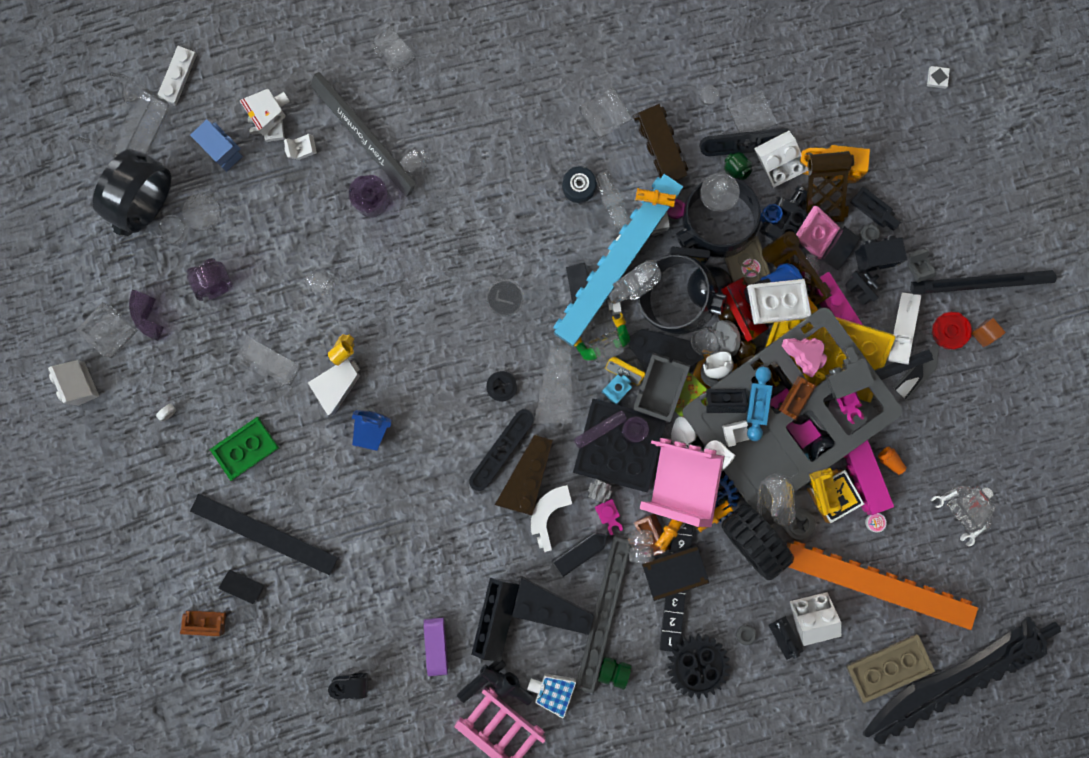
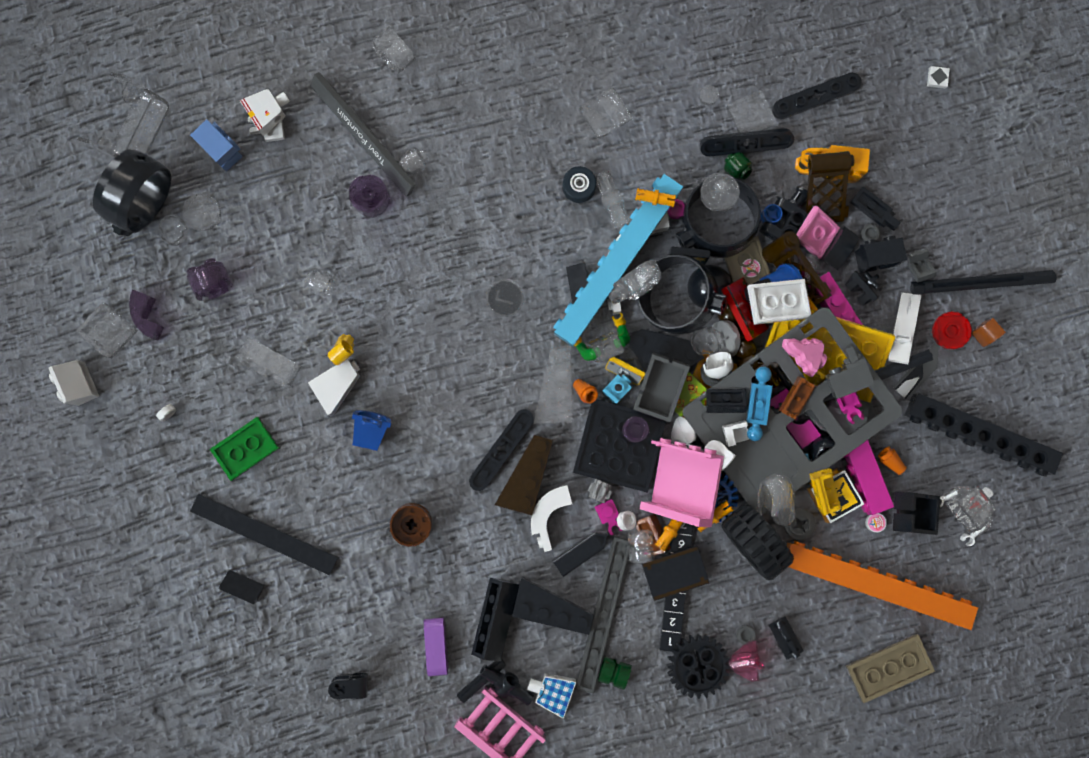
white plate [157,46,197,105] -> none
dark orange hinge [180,610,226,636] -> none
white bracket [284,134,317,160] -> none
black gear [486,371,517,402] -> none
clear purple axle [574,411,627,448] -> none
dark brown wedge [632,103,688,181] -> none
white slope [754,131,808,188] -> none
white slope [790,592,841,646] -> none
black piece [863,617,1062,744] -> none
none -> reddish brown wheel [390,503,432,547]
none -> orange cone [573,379,598,404]
none -> white tile [617,511,636,531]
none -> clear pink brick [729,641,764,682]
none -> black piece [772,72,862,119]
none -> black piece [893,492,940,535]
none -> black brick [905,393,1063,477]

